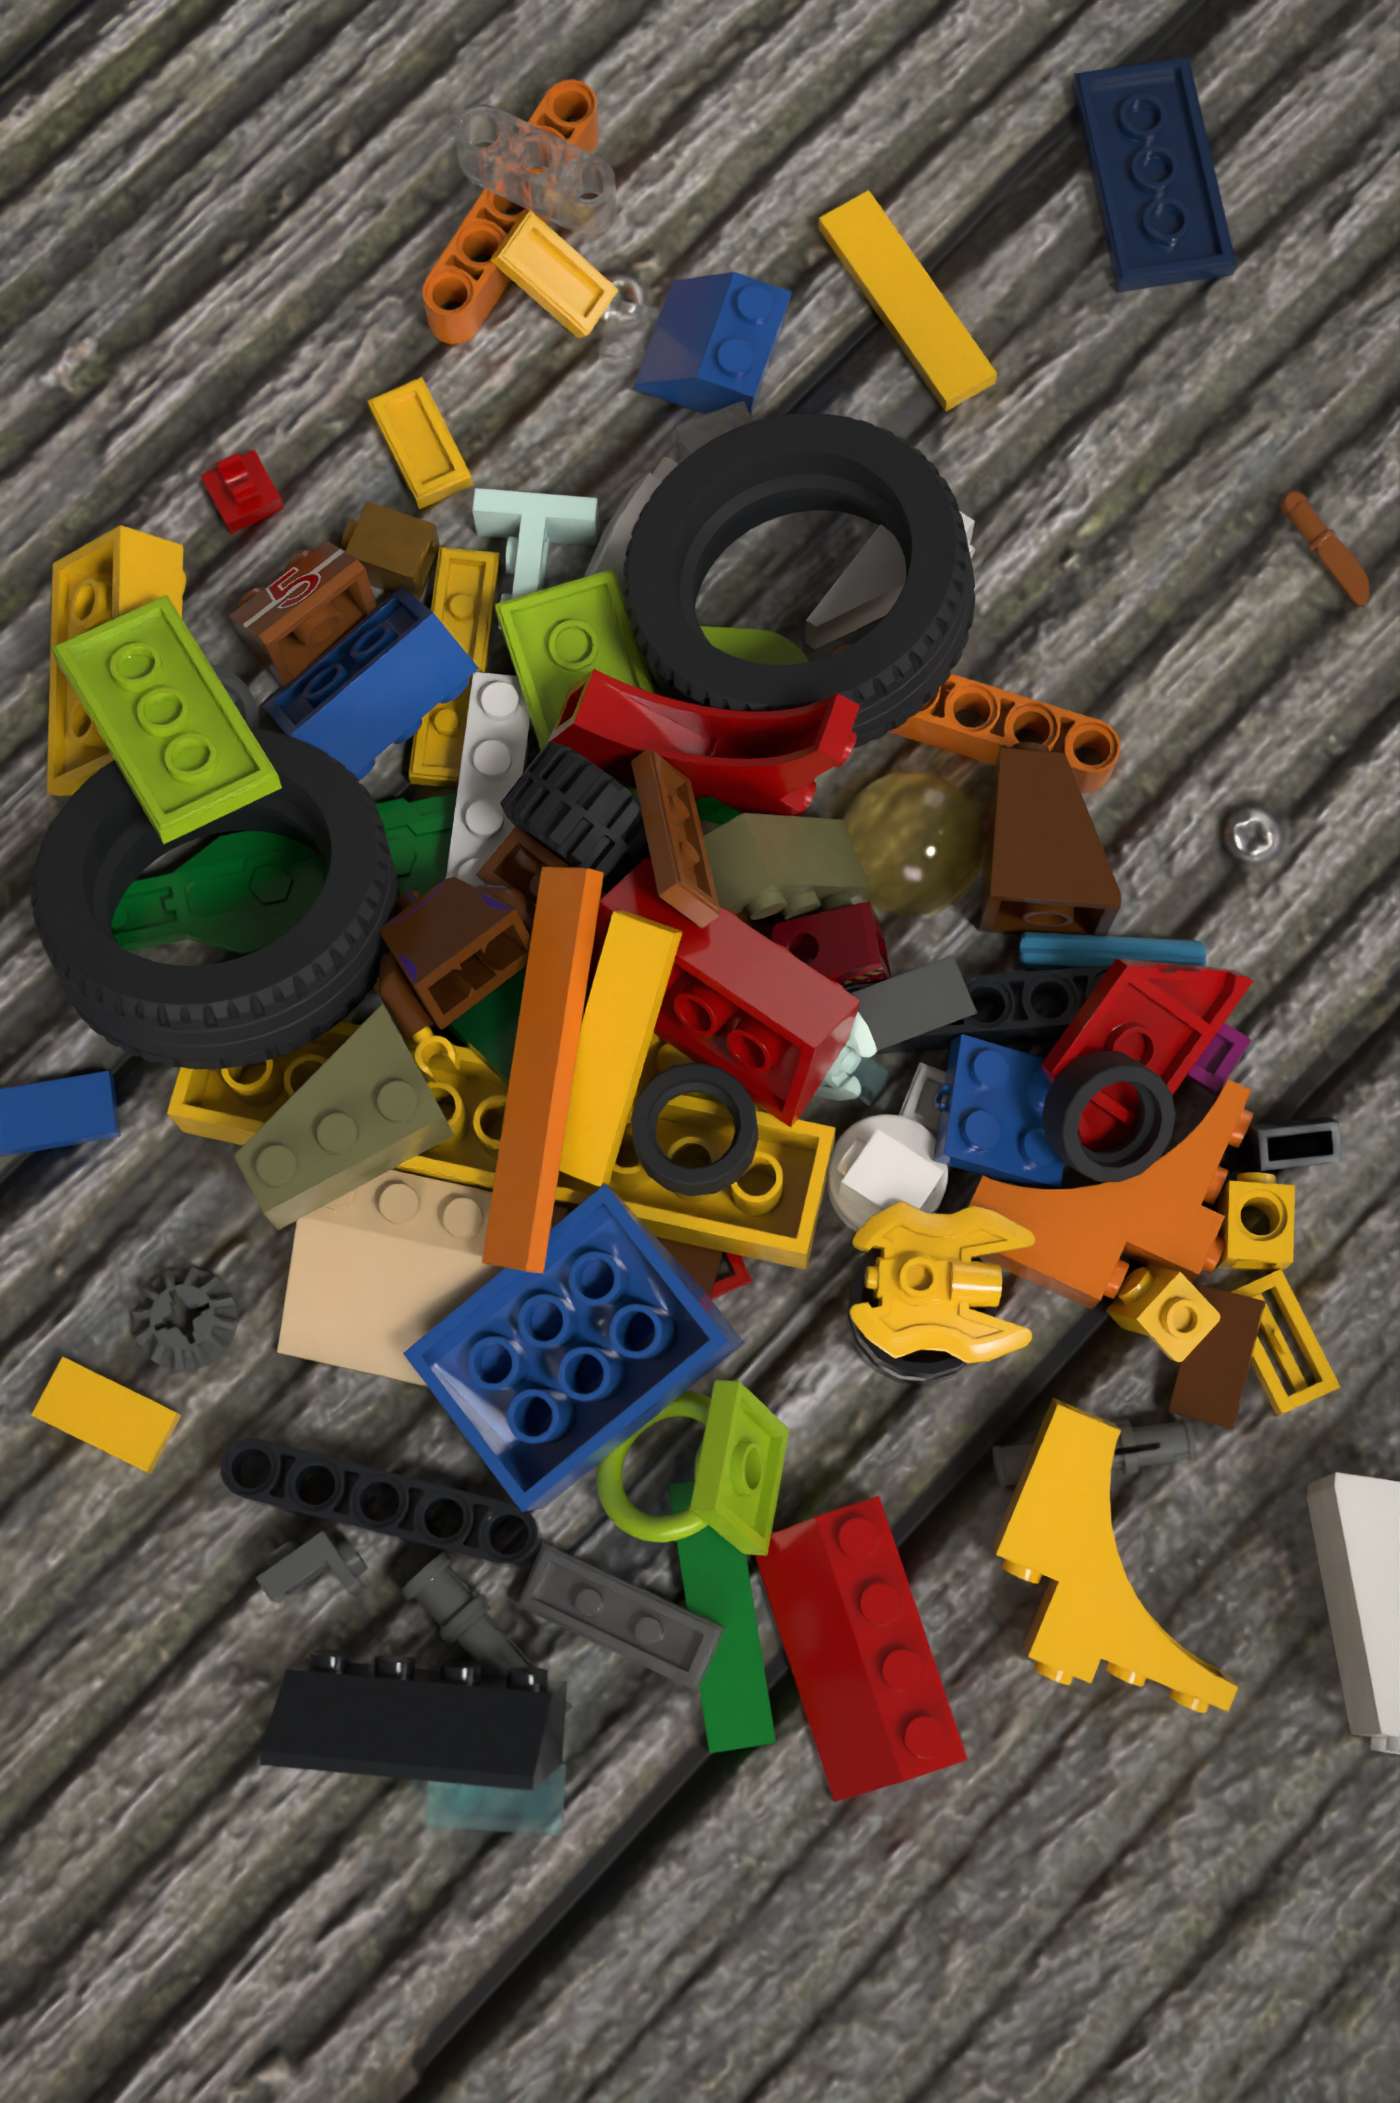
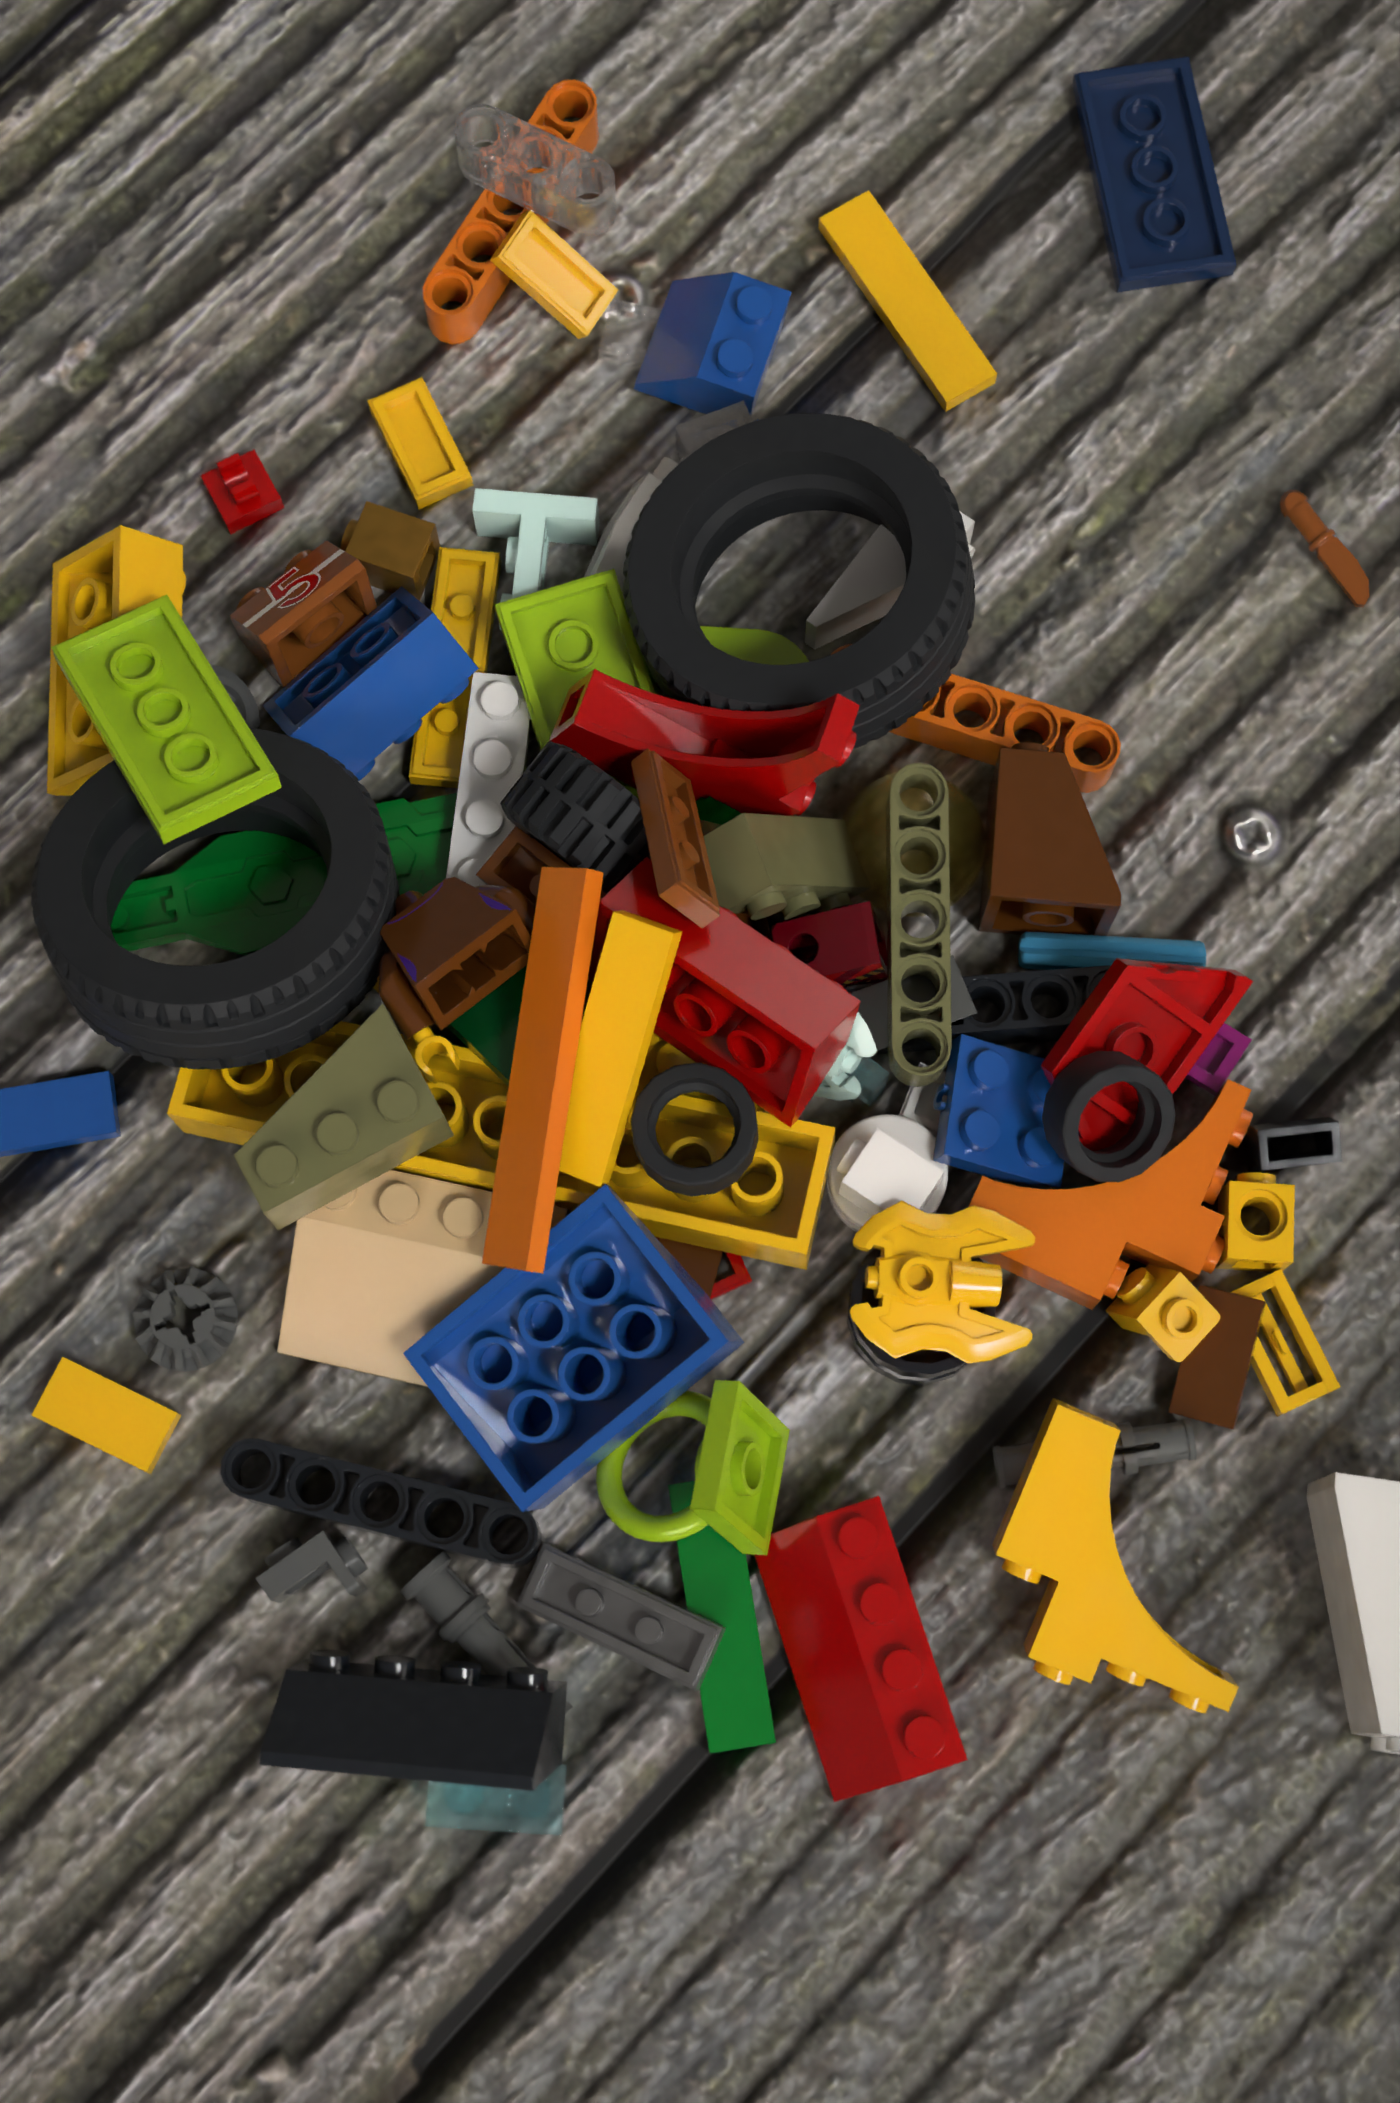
none -> olive beam [886,763,952,1087]

